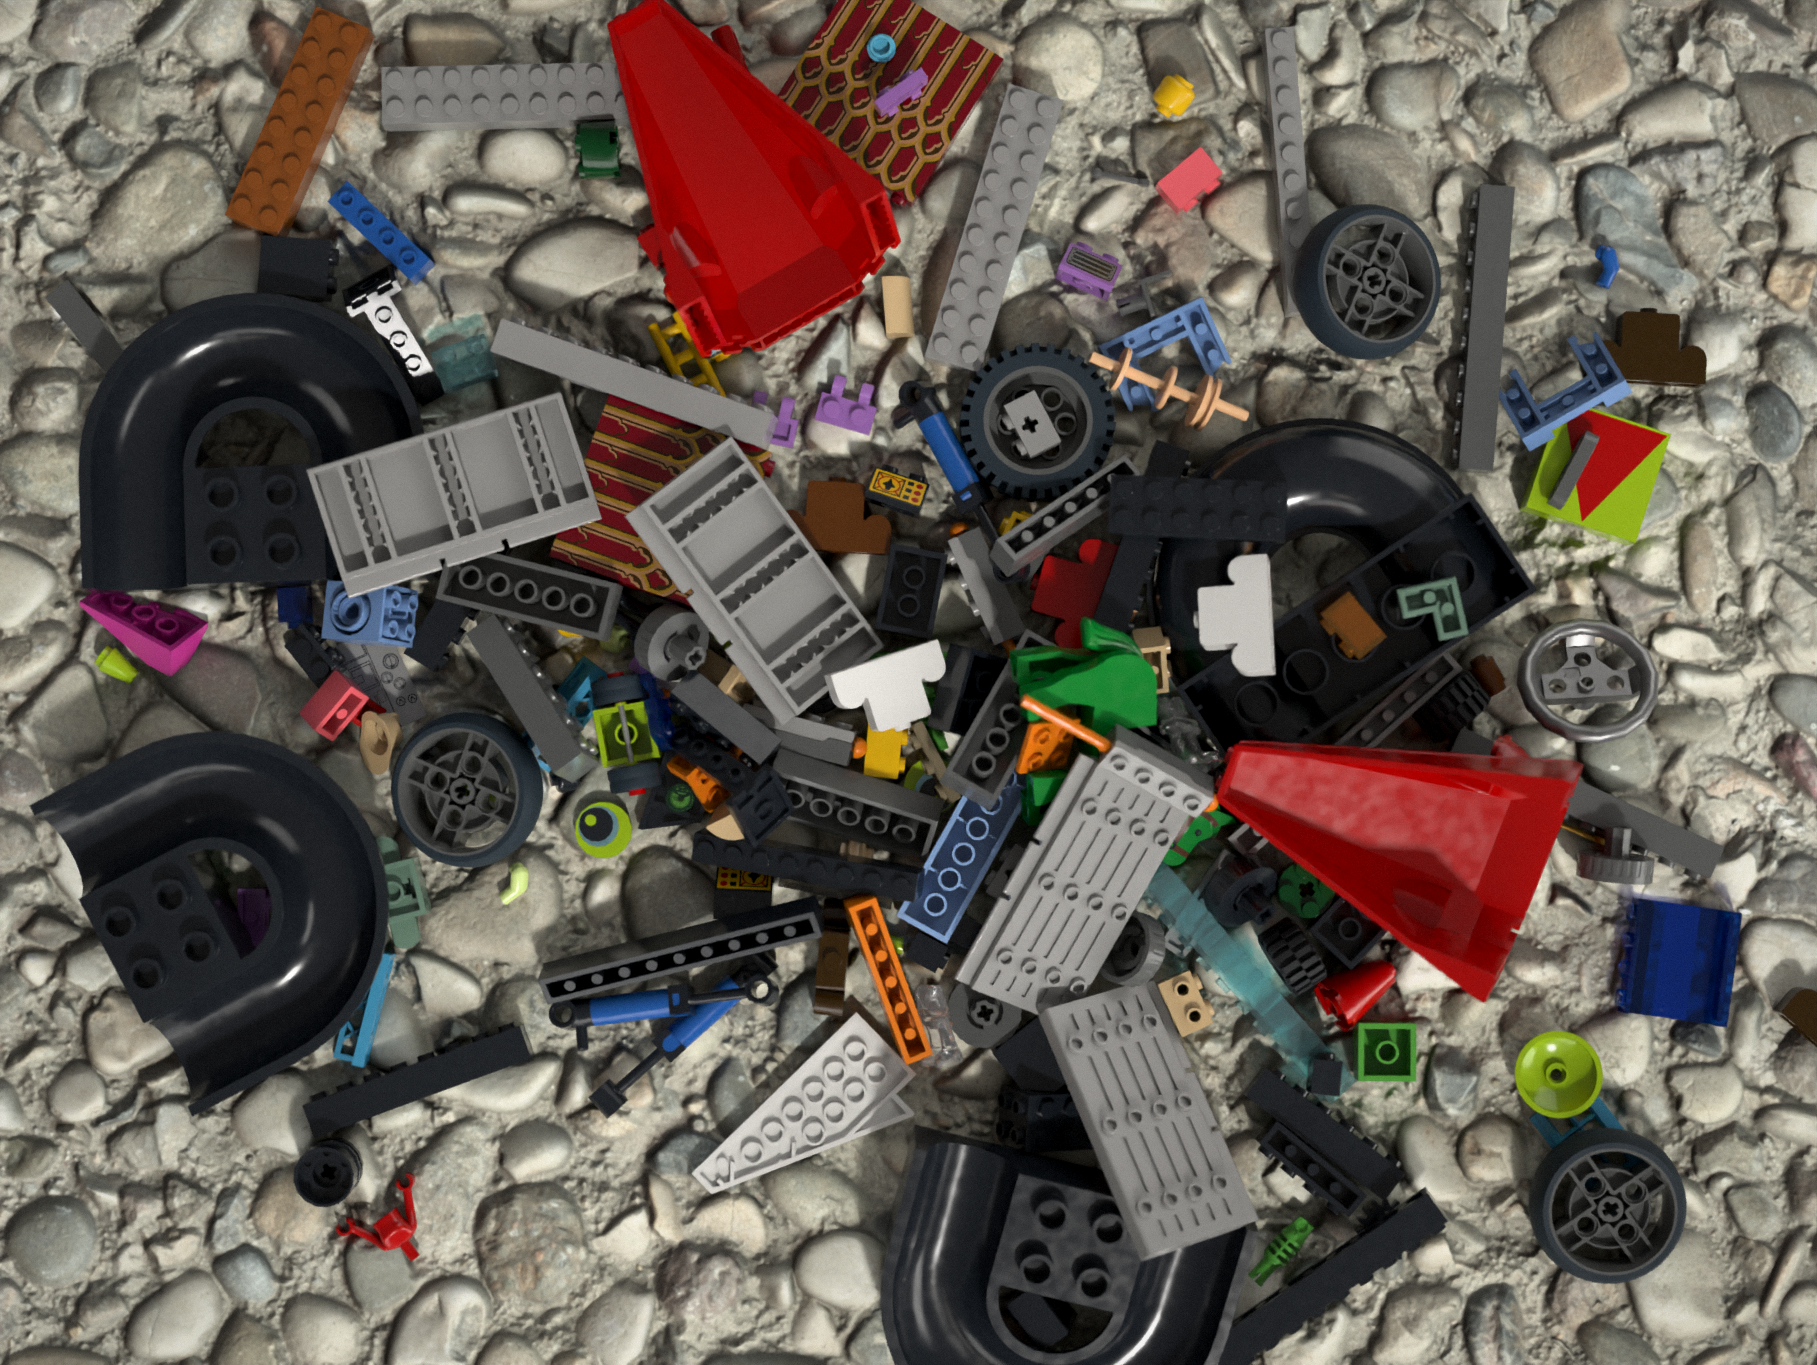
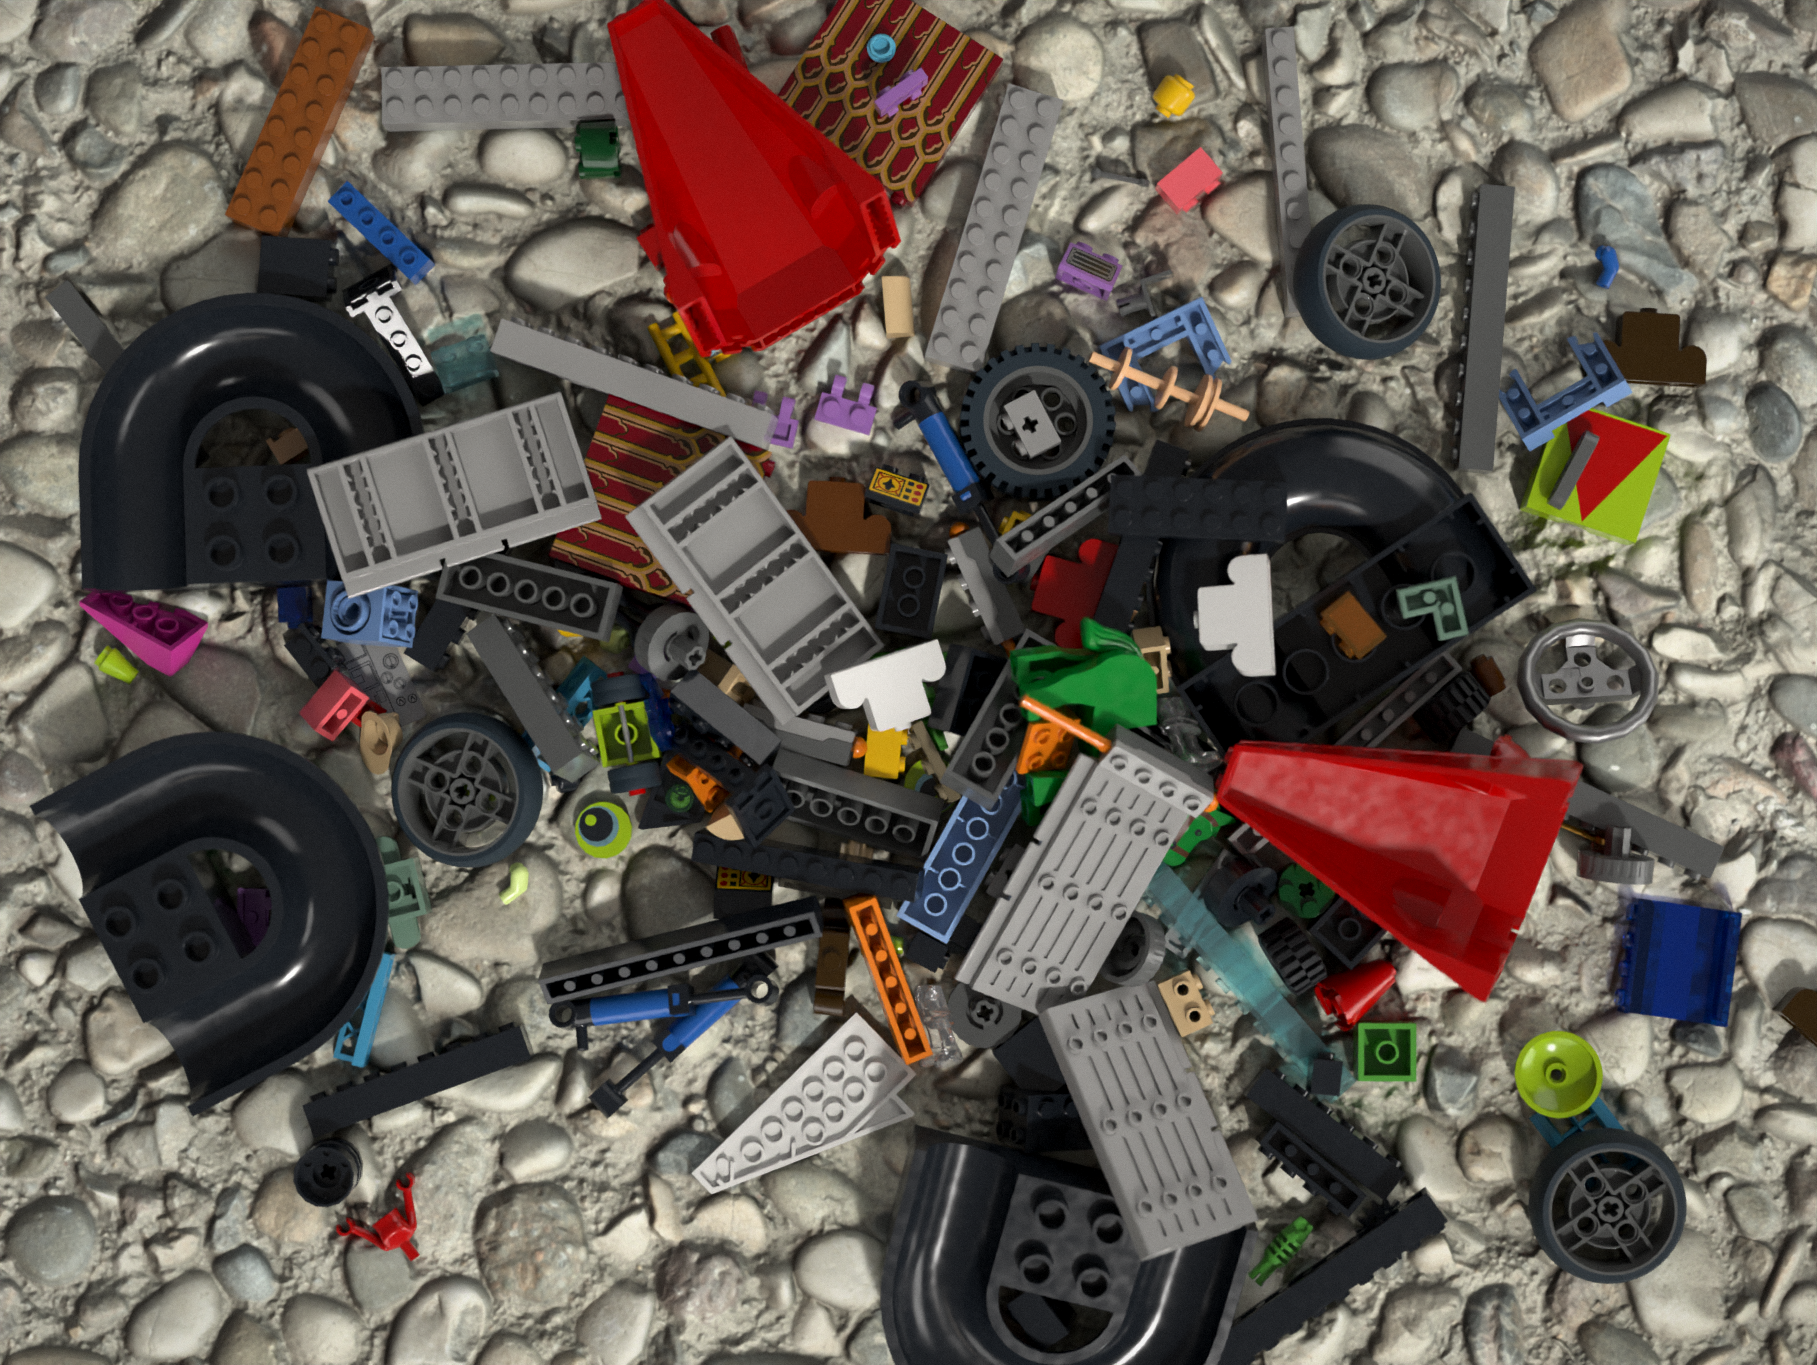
none -> light nougat brick [266,427,310,465]

